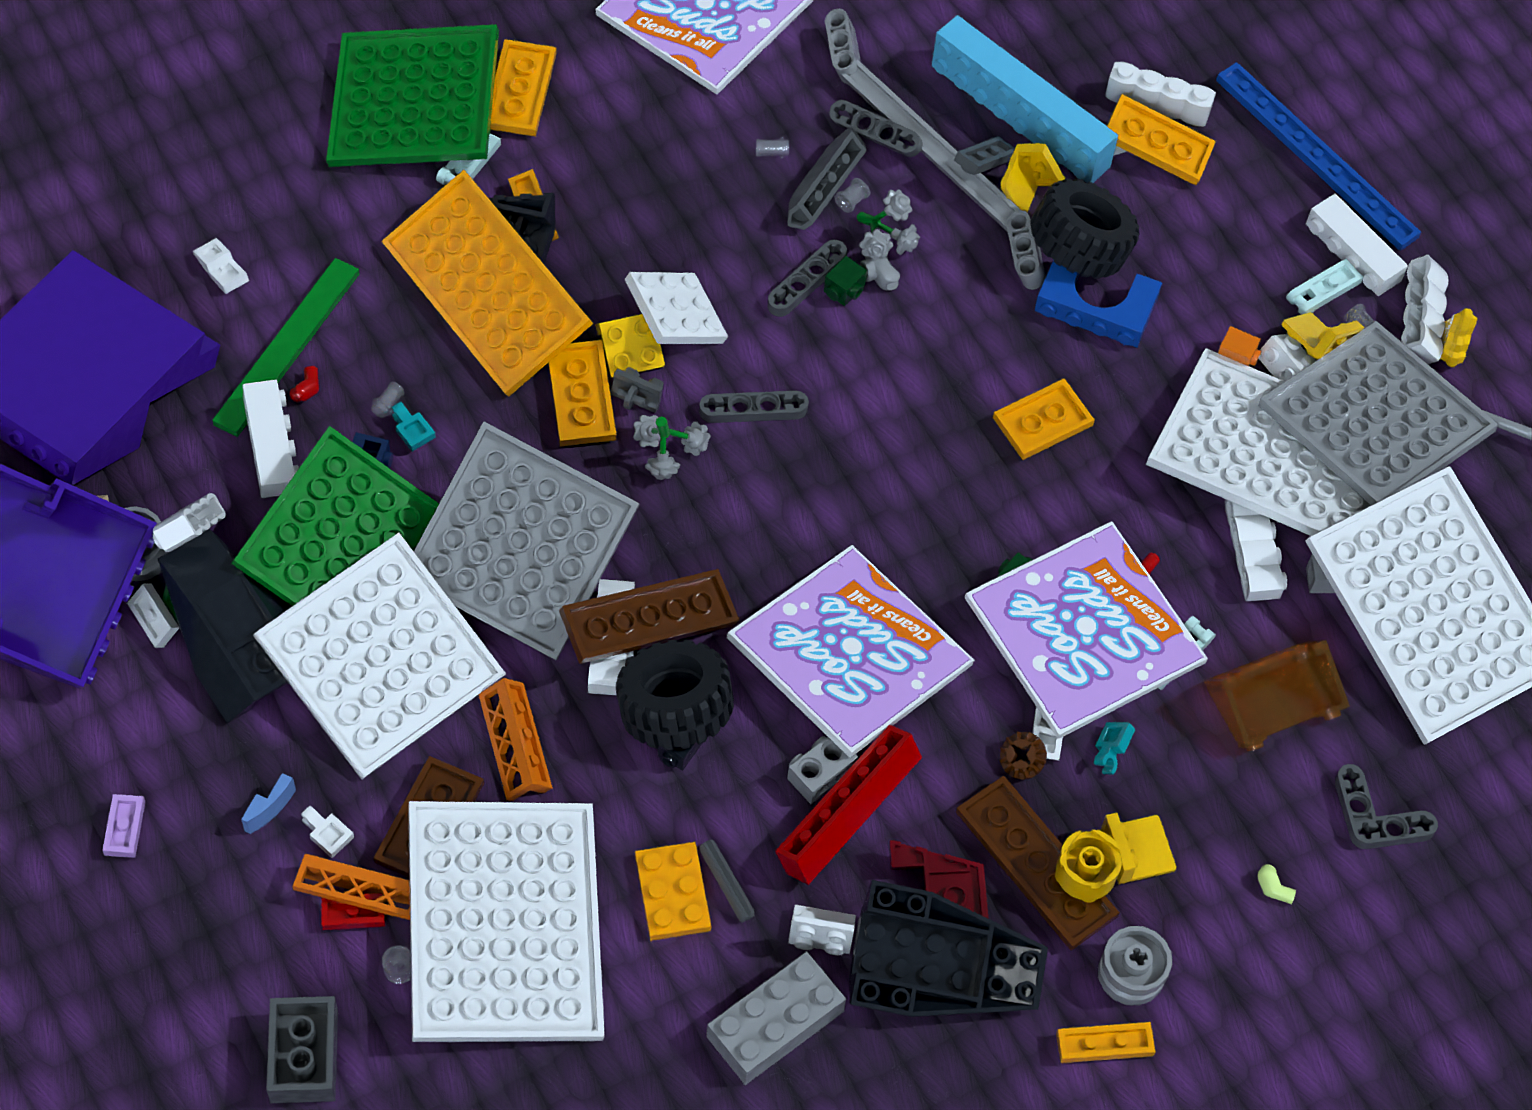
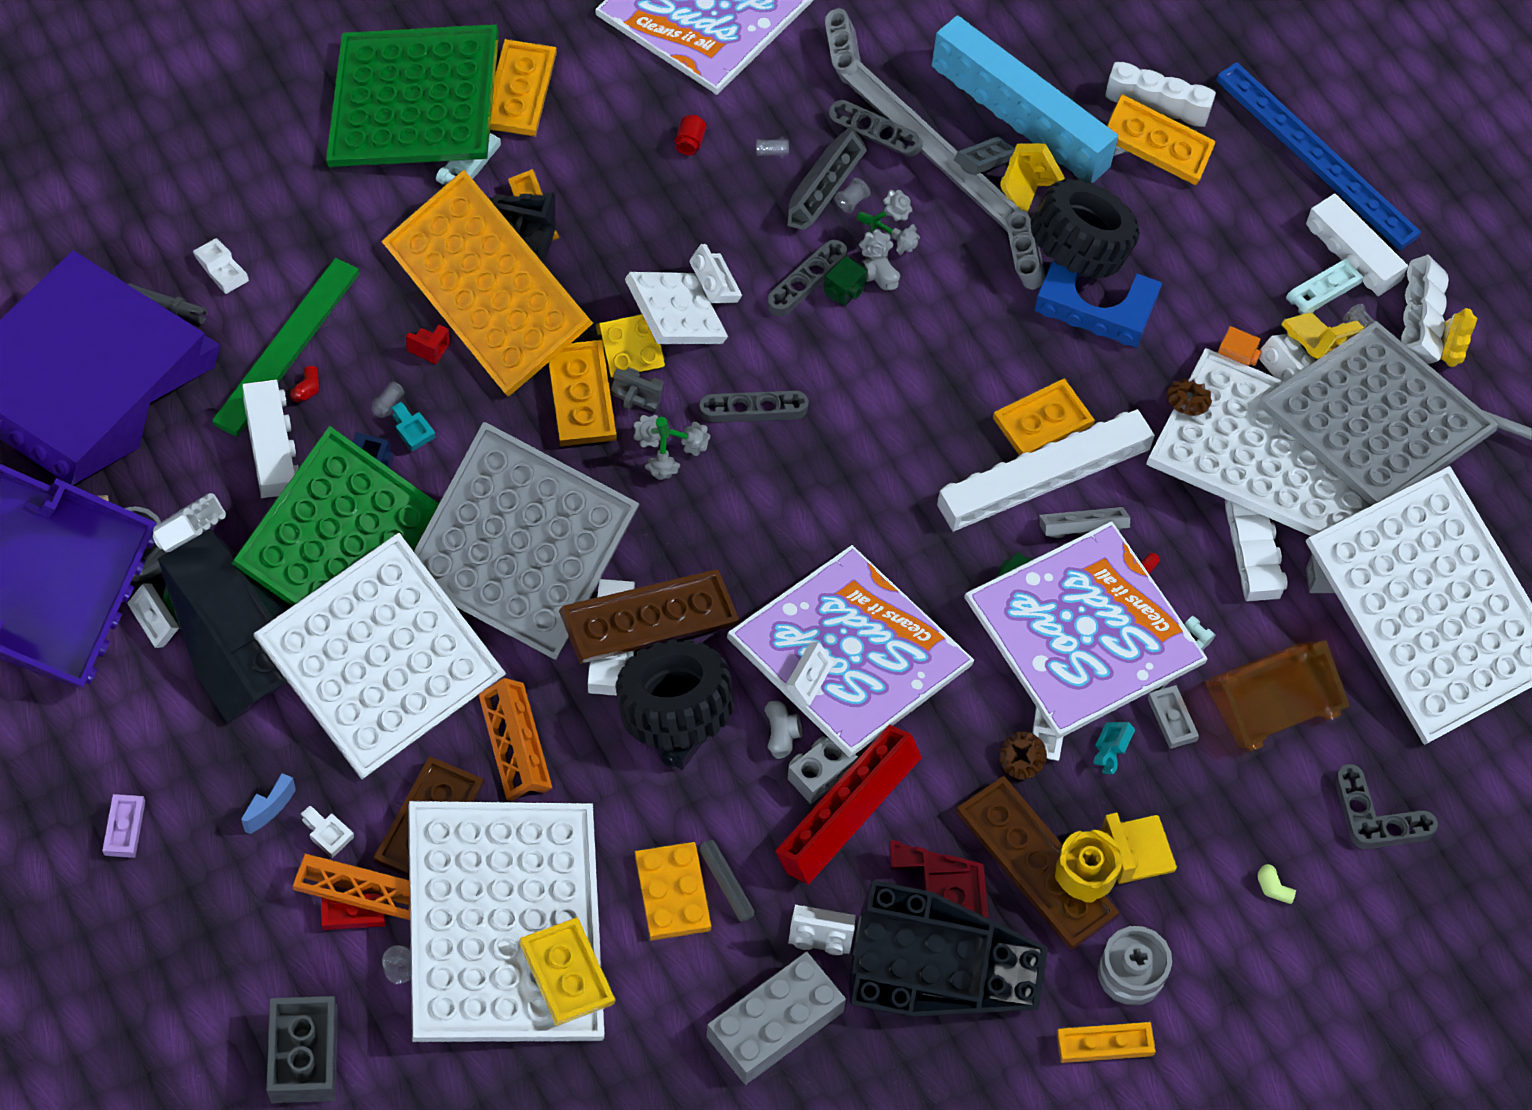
none -> dark grey pin [128,283,208,325]
none -> red panel [405,325,450,365]
none -> yellow plate [519,917,615,1026]
none -> red brick [675,115,707,156]
none -> white bracket [689,244,742,303]
none -> light grey piece [764,701,802,759]
none -> white plate [785,642,834,707]
none -> white brick [937,409,1155,532]
none -> light grey plate [1039,507,1130,538]
none -> light grey plate [1147,685,1199,749]
none -> reddish brown gear [1167,377,1212,416]

